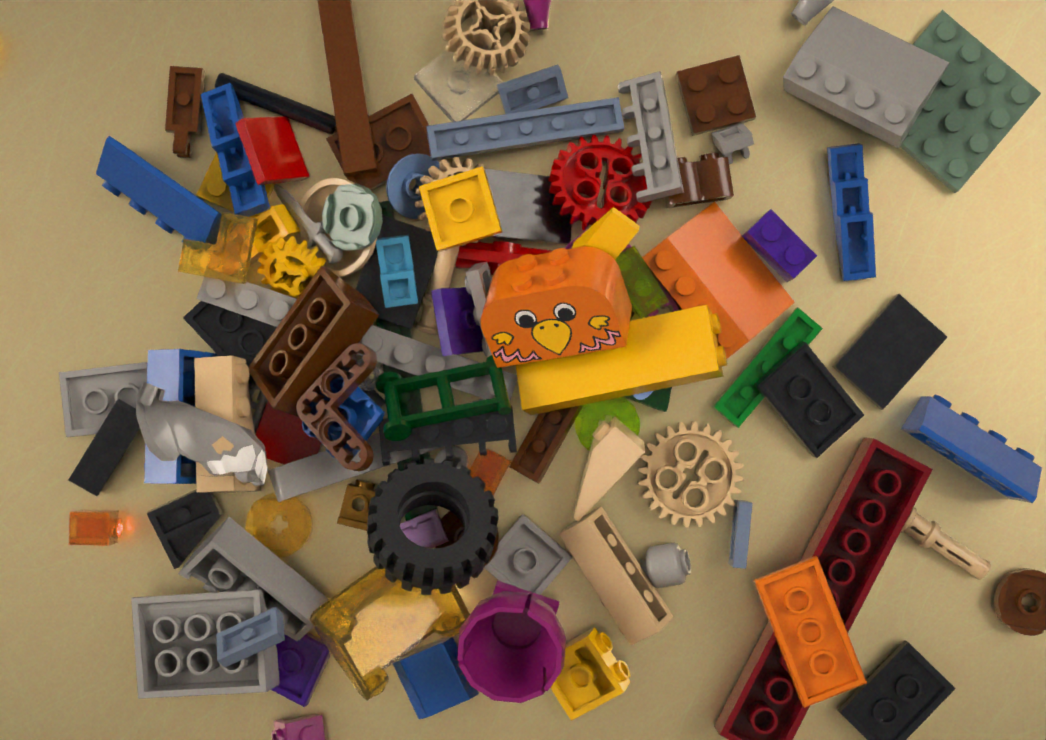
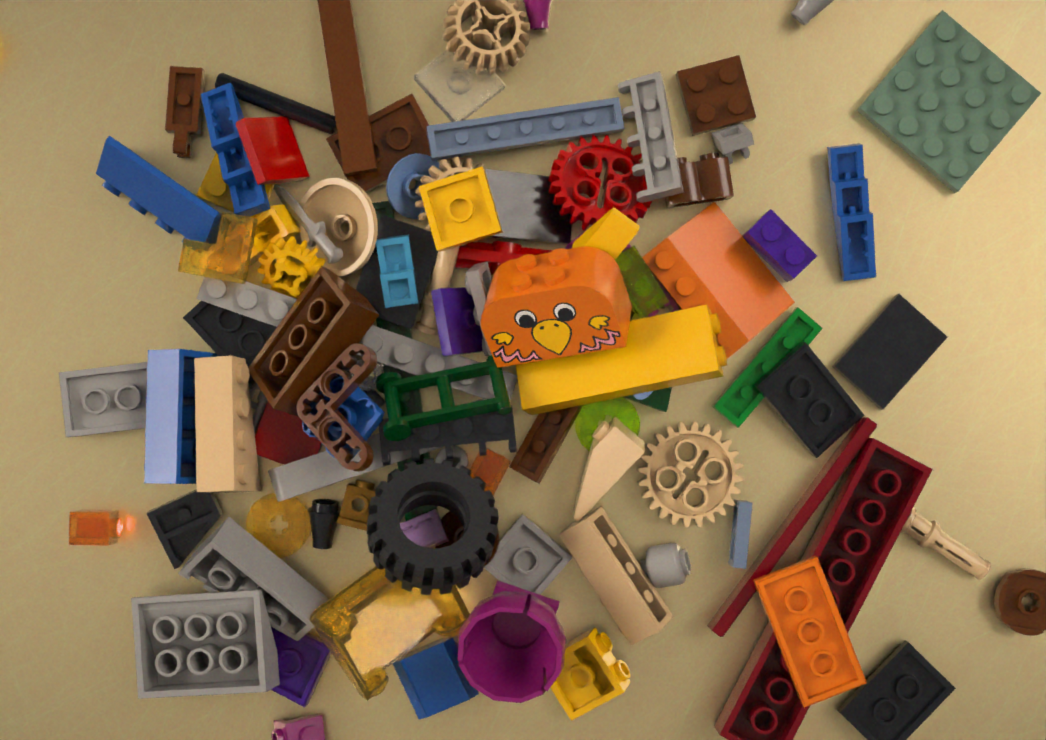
black tile [68,398,140,496] -> none
light grey animal [136,382,268,486] -> none
sand blue plate [216,607,285,668] -> none
tile [322,184,383,251] -> none
sand blue plate [497,64,568,114] -> none
light grey slope [783,6,949,149] -> none
blue slope [901,394,1042,503] -> none
none -> black cone [308,499,341,549]
none -> dark red tile [707,417,877,637]

